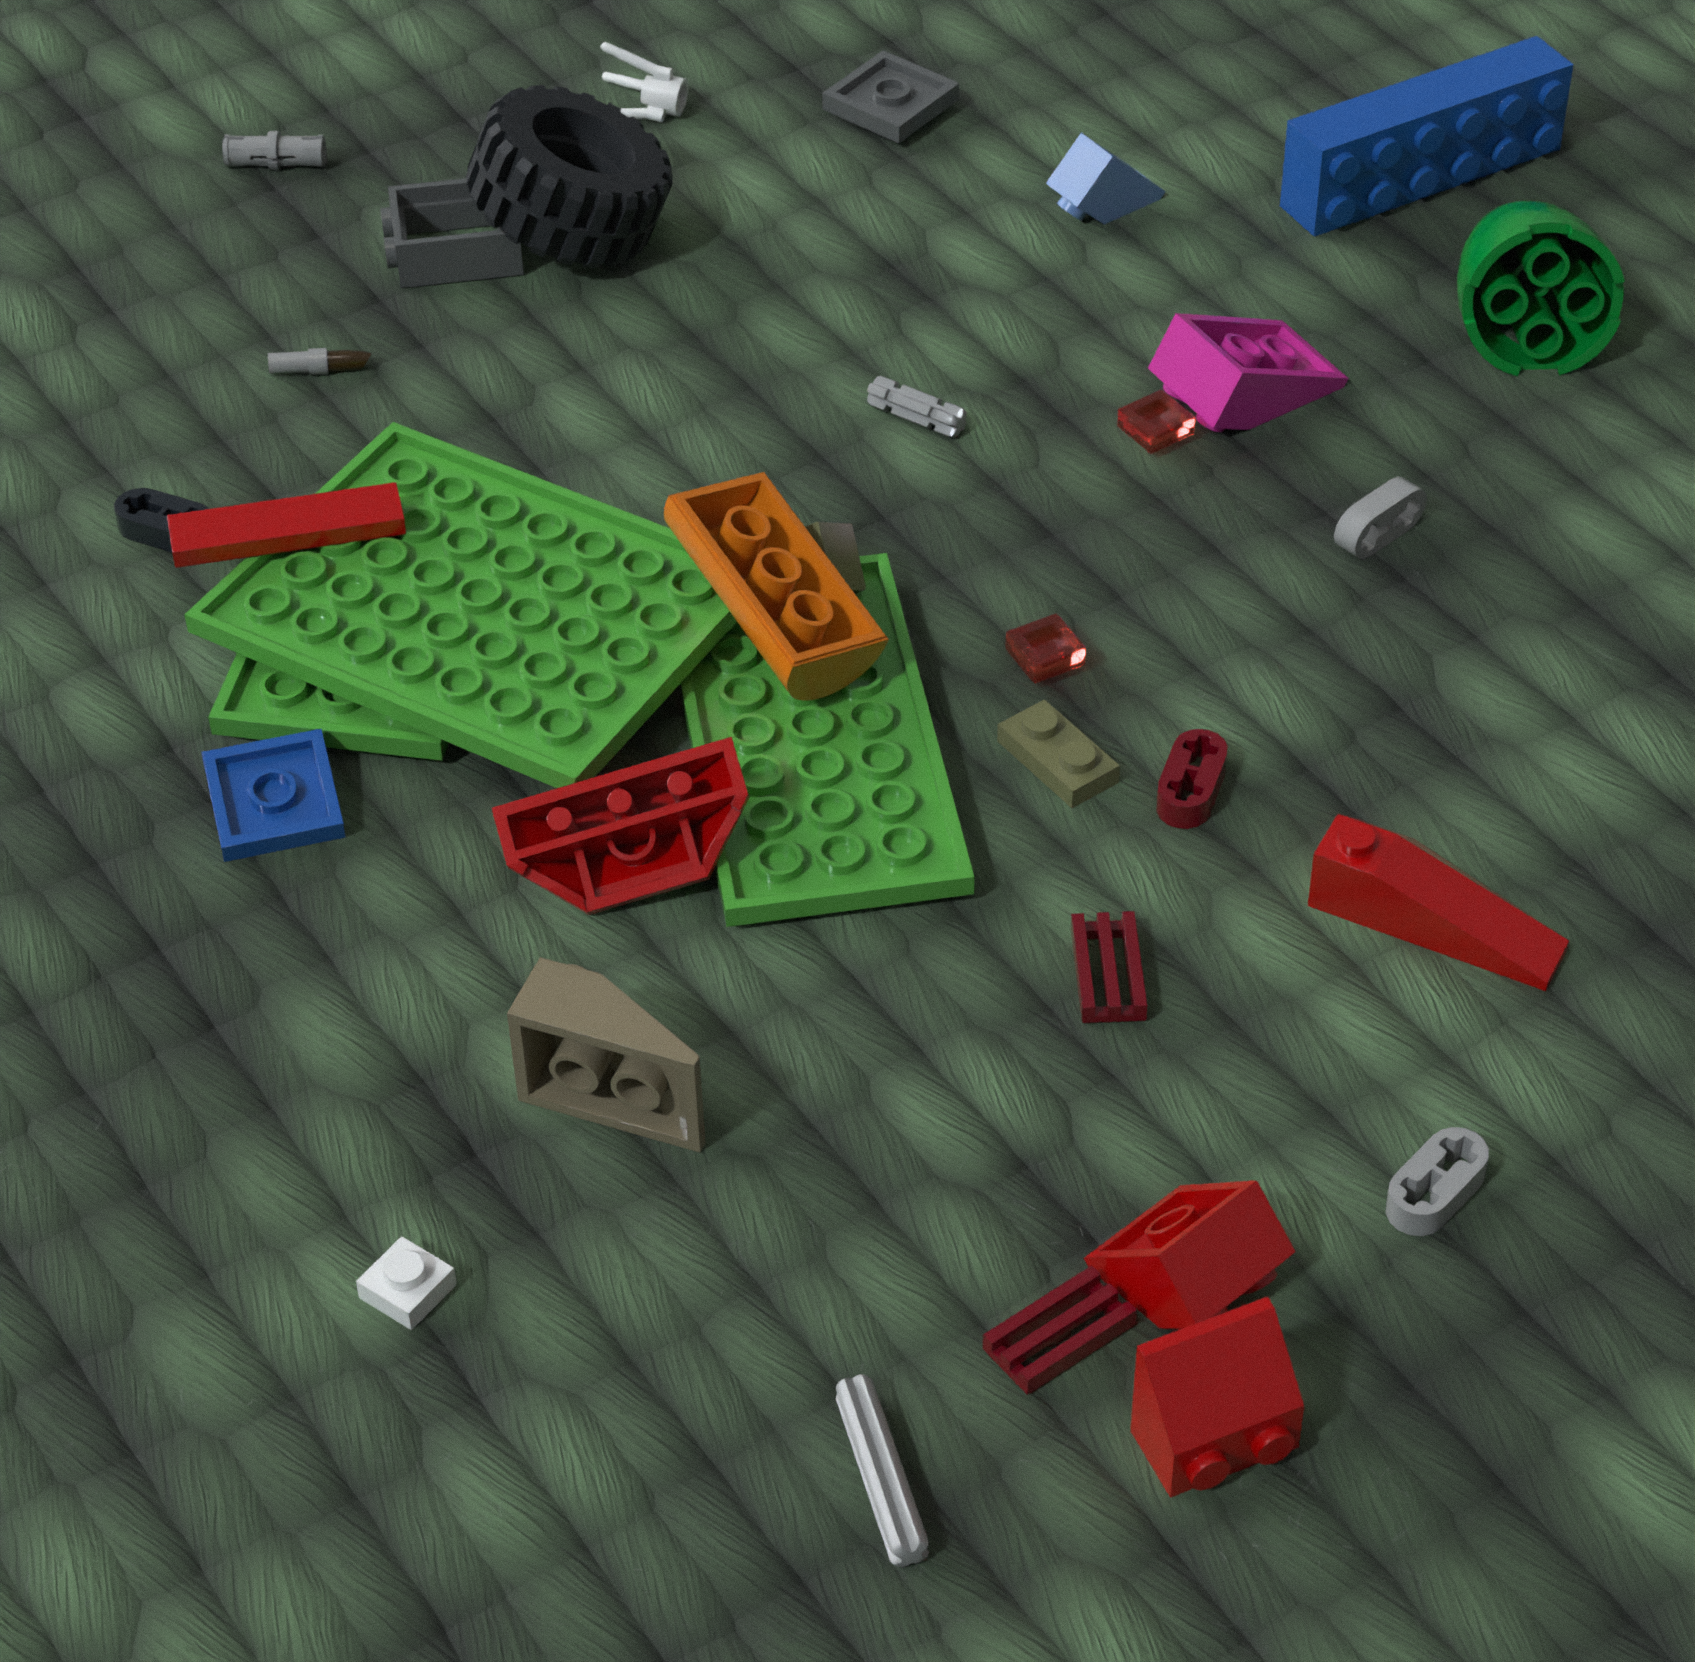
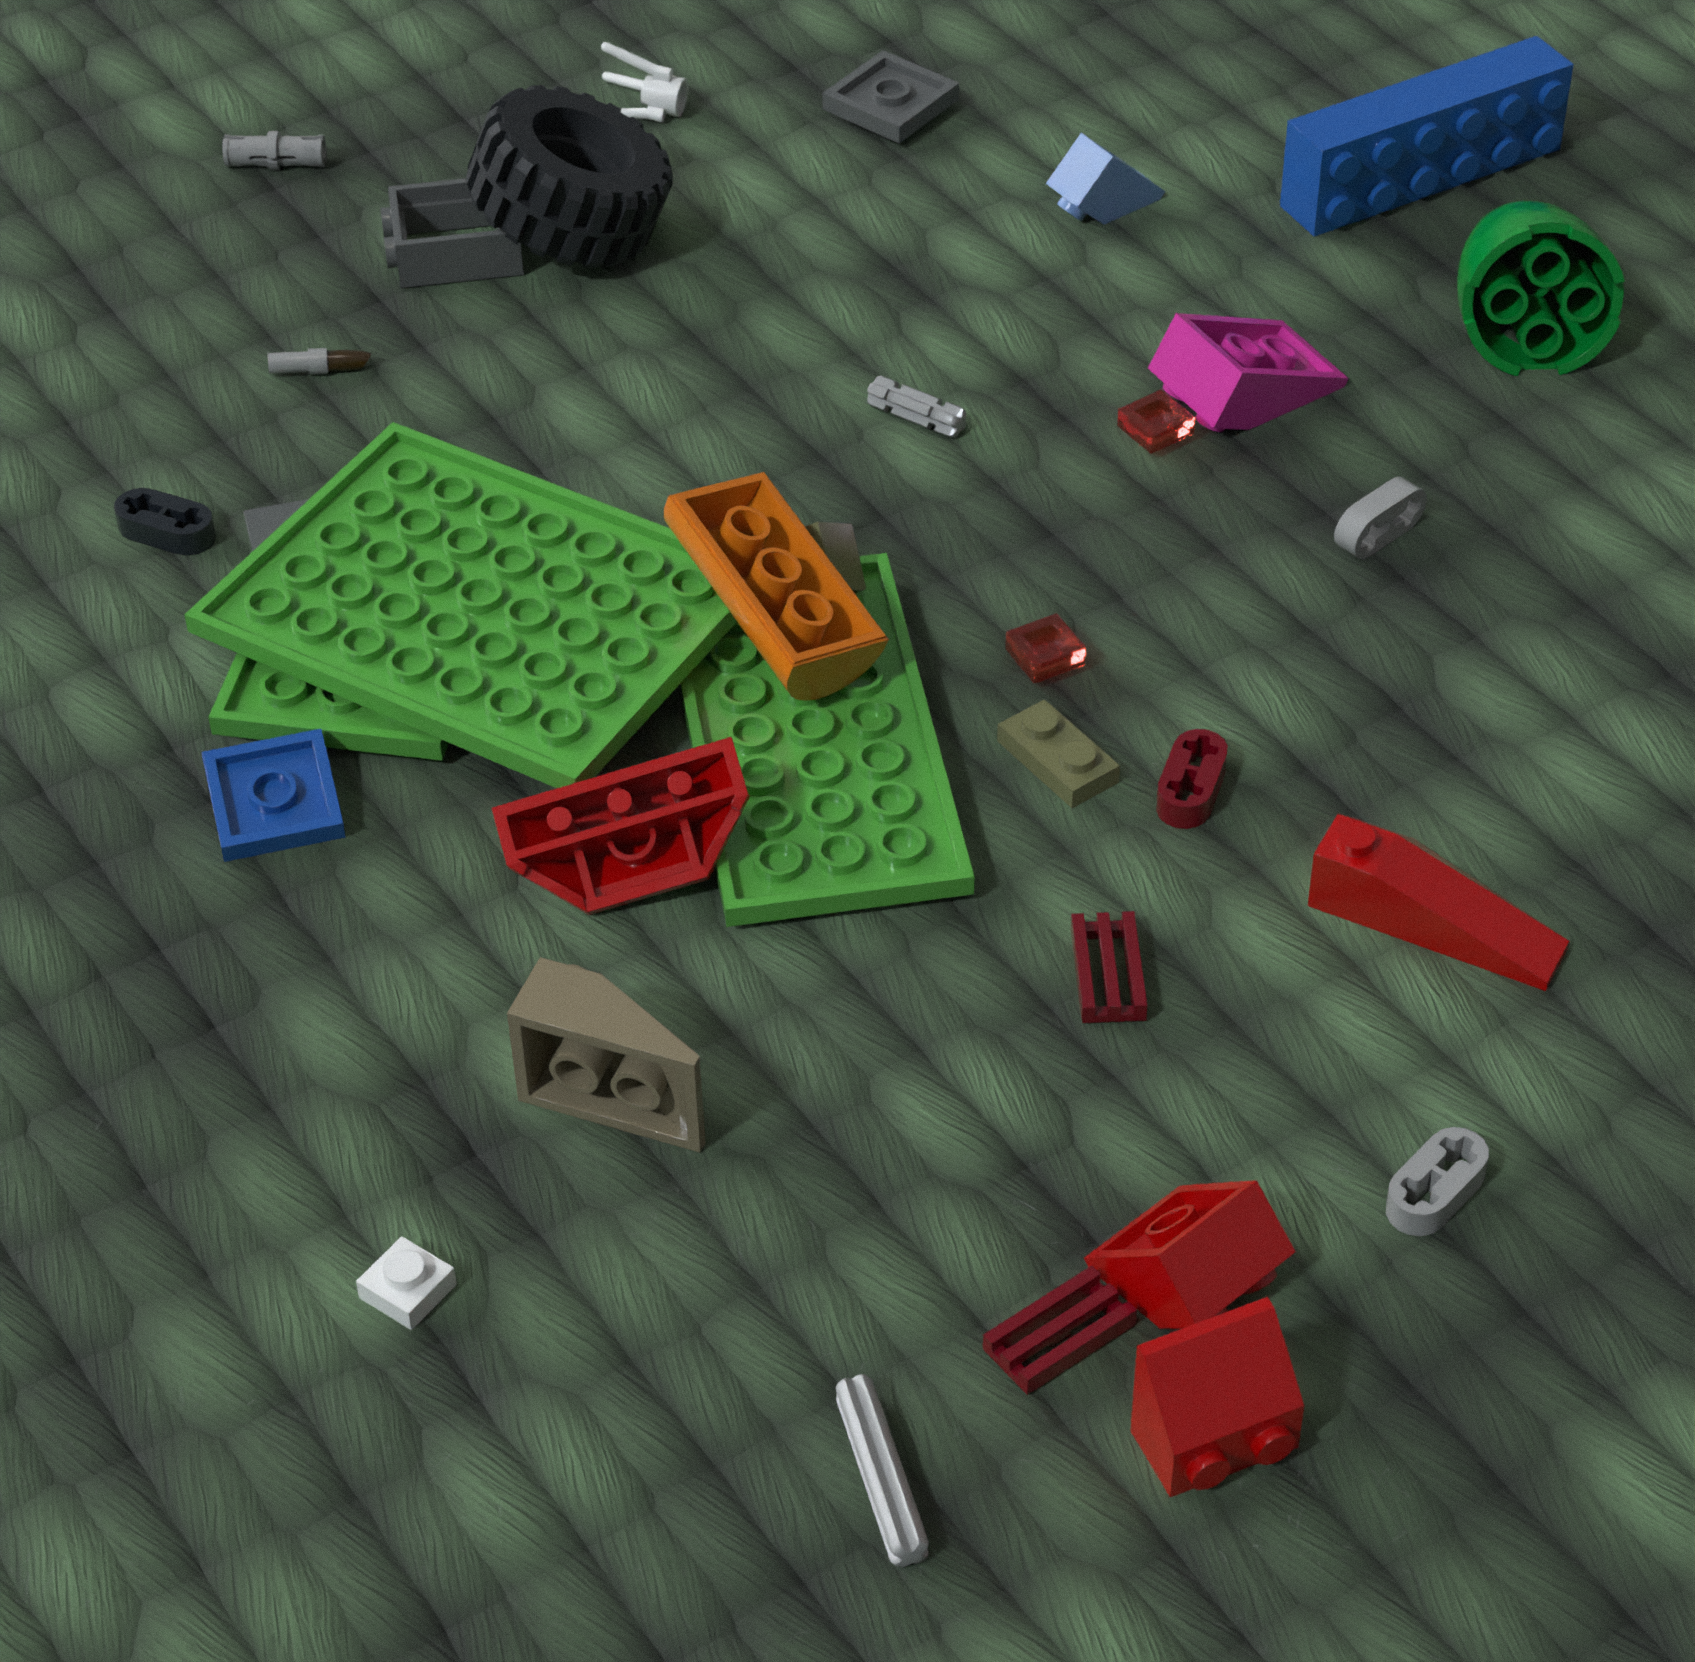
red tile [167,482,406,568] -> none

